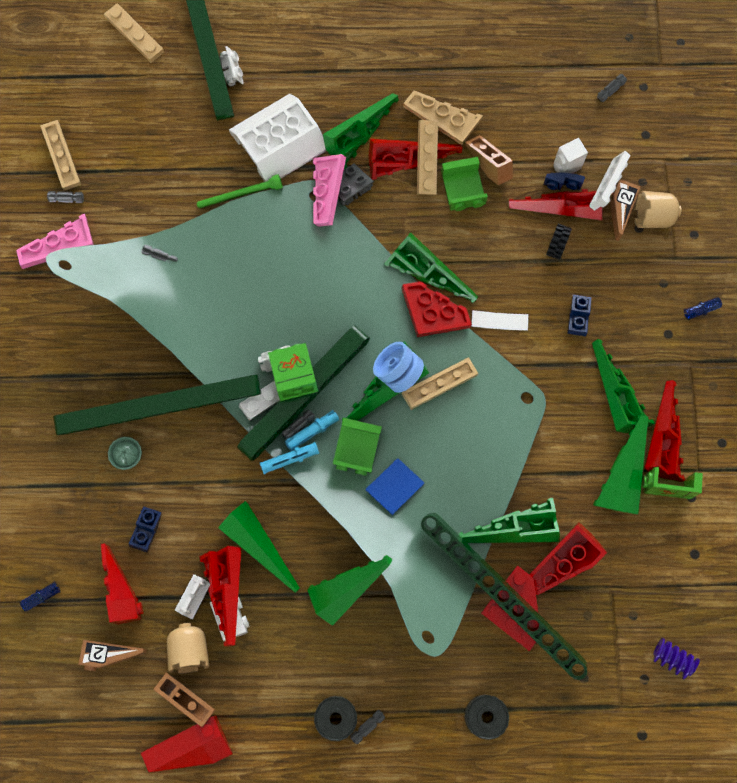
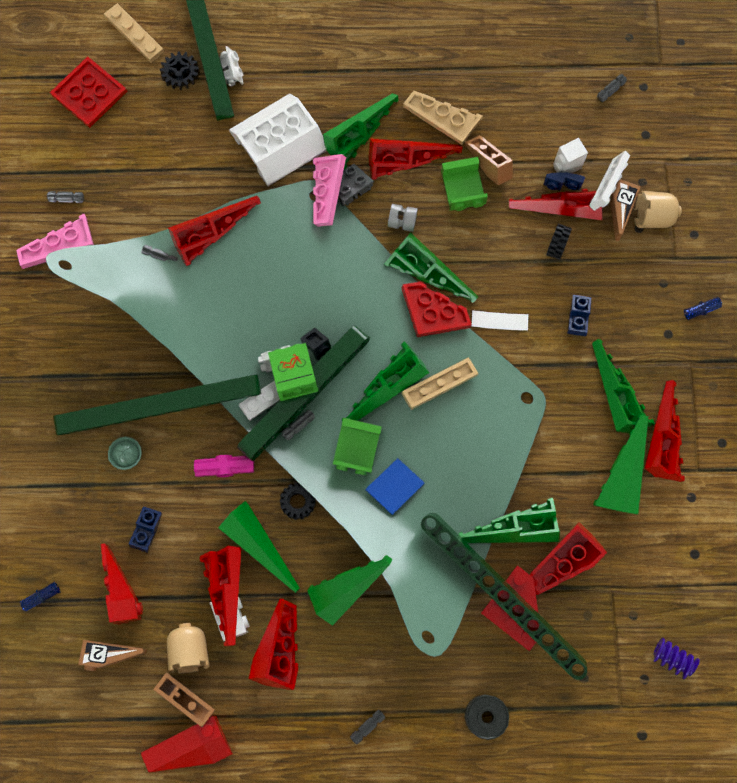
tan plate [41,120,81,191] -> none
white hinge [175,575,210,619] -> none
bright green piece [197,174,283,208] -> none
medium azure pin [260,442,319,474] -> none
medium azure pin [284,410,339,451] -> none
pearl dark grey wheel [314,696,357,741] -> none
light blue wheel [373,342,424,393] -> none
tan plate [417,120,438,196] -> none
bright green panel [642,467,703,499] -> none
none -> red plate [50,56,127,128]
none -> black gear [160,51,200,90]
none -> red wedge [168,196,261,266]
none -> dark pink piece [194,455,255,477]
none -> red wedge [248,599,298,690]
none -> black tyre [280,483,316,520]
none -> black bracket [300,328,331,361]
none -> light grey wheel [388,204,418,232]

